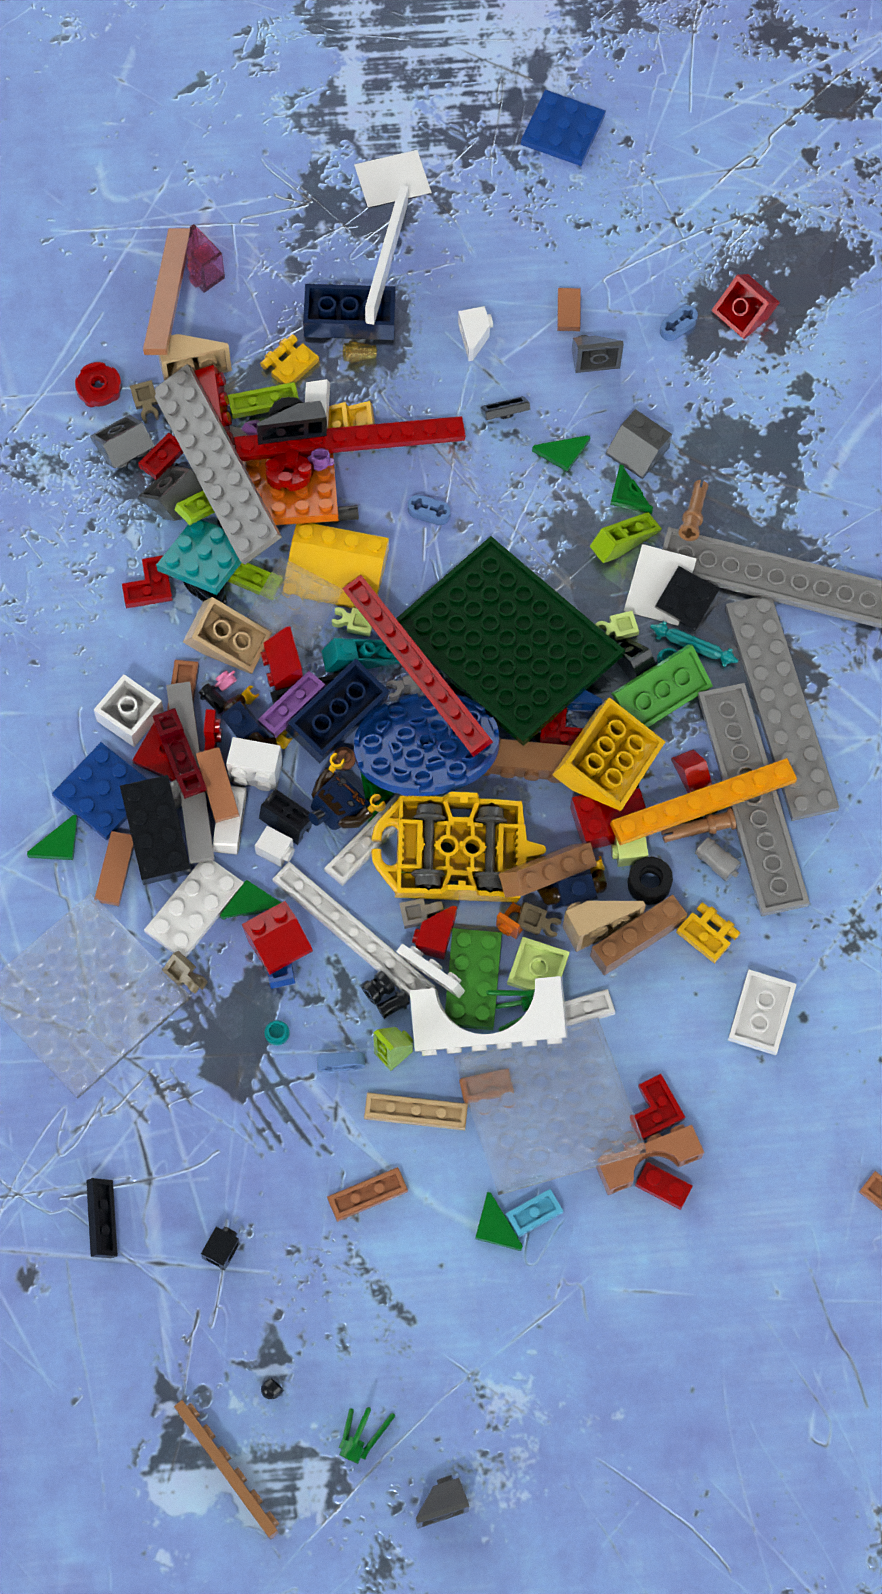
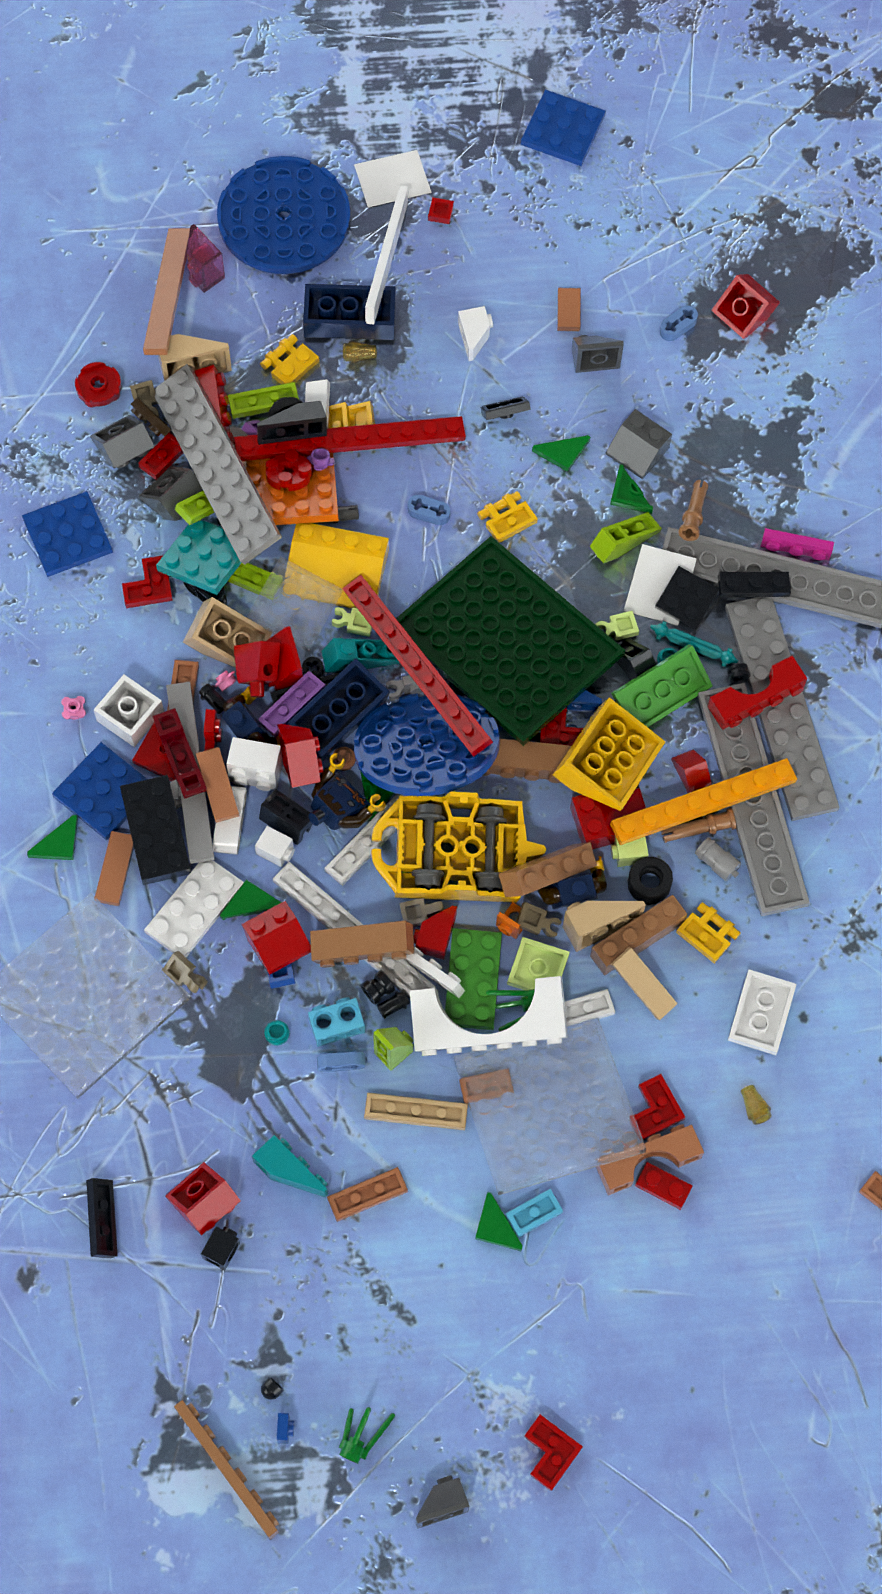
none -> blue plate [22,491,113,577]
none -> bright pink plate [61,696,86,720]
none -> dark brown plate [131,397,171,436]
none -> red slope [165,1162,241,1235]
none -> blue plate [217,156,350,274]
none -> red torso [234,641,280,698]
none -> teal slope [252,1135,328,1197]
none -> slope [277,724,323,788]
none -> blue plate [277,1413,294,1444]
none -> black bush [302,657,324,678]
none -> medium azure brick [308,997,365,1047]
none -> medium nougat brick [310,920,414,968]
none -> red plate [428,197,454,225]
none -> yellow plate [477,491,538,543]
none -> red plate [524,1414,583,1491]
none -> tan tile [611,947,678,1020]
none -> red arch [707,655,807,730]
none -> black plate [718,572,791,597]
none -> black bush [727,663,751,683]
none -> clear yellow cone [741,1085,772,1125]
none -> dark pink plate [761,528,834,561]

